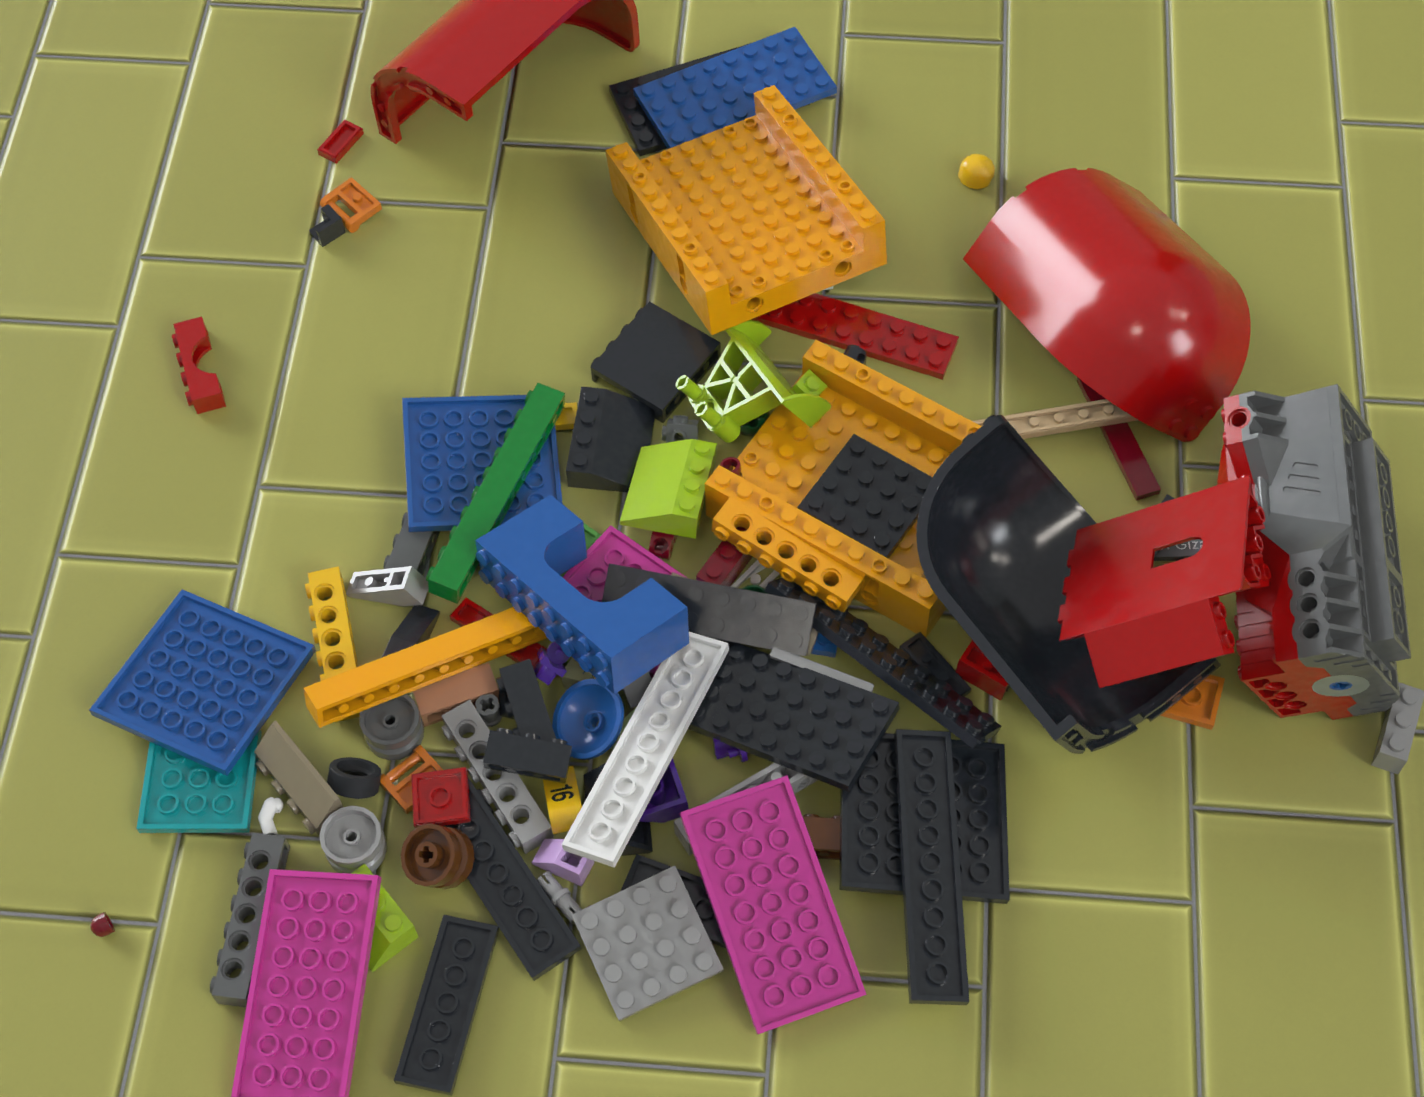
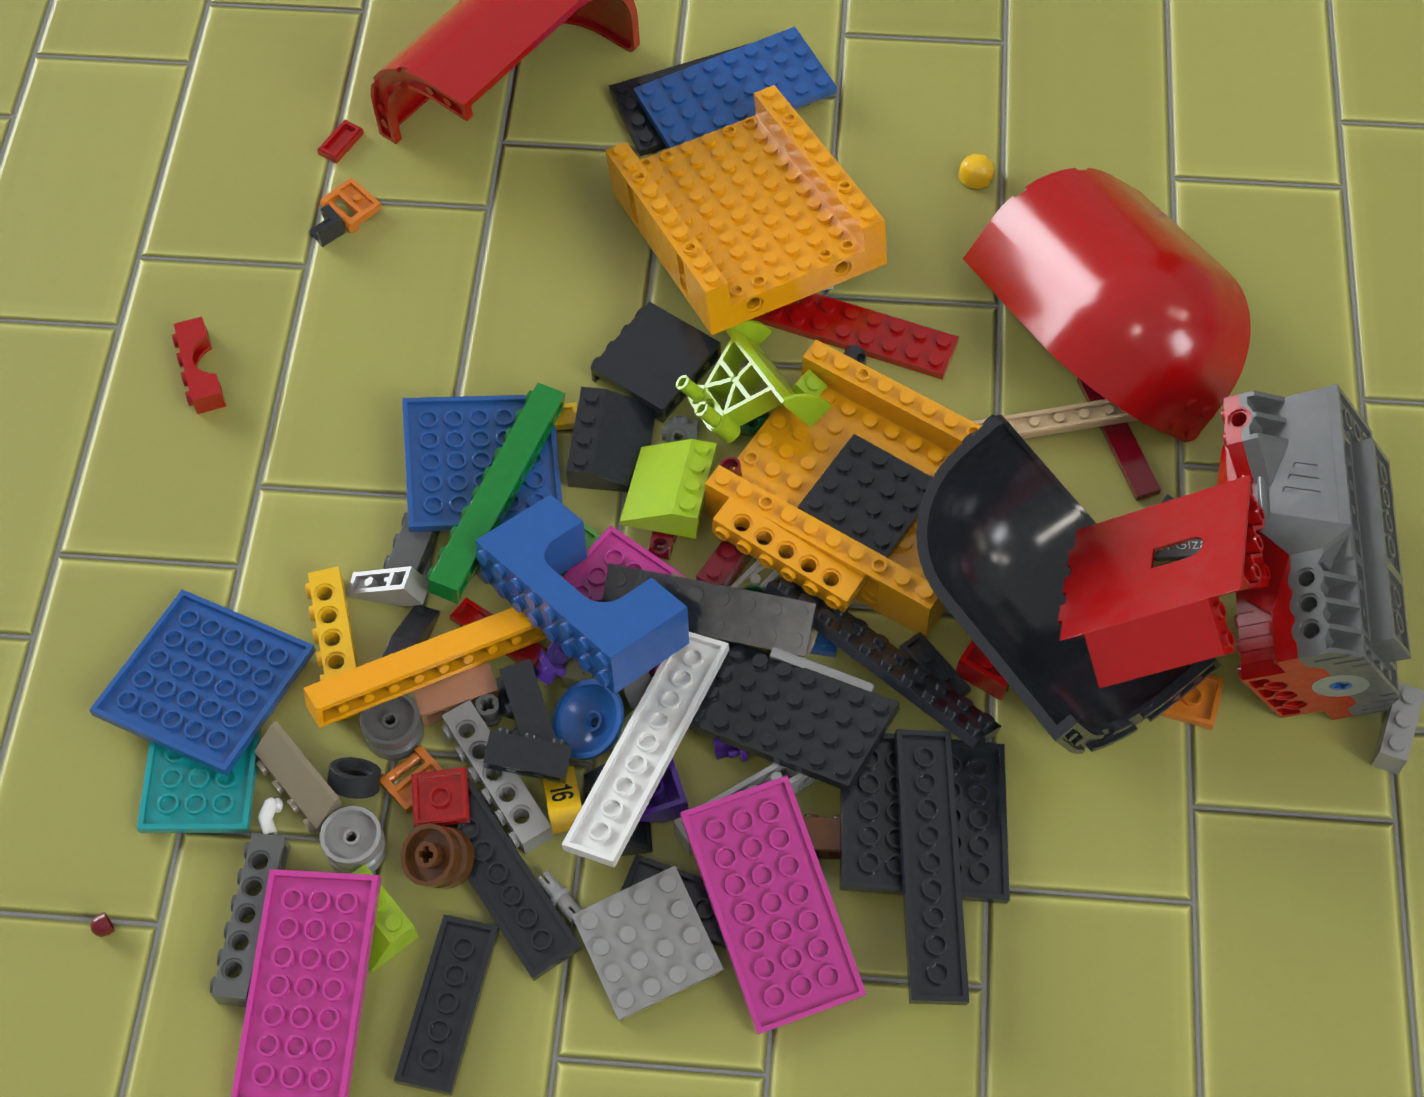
lavender slope [532,839,594,887] -> none

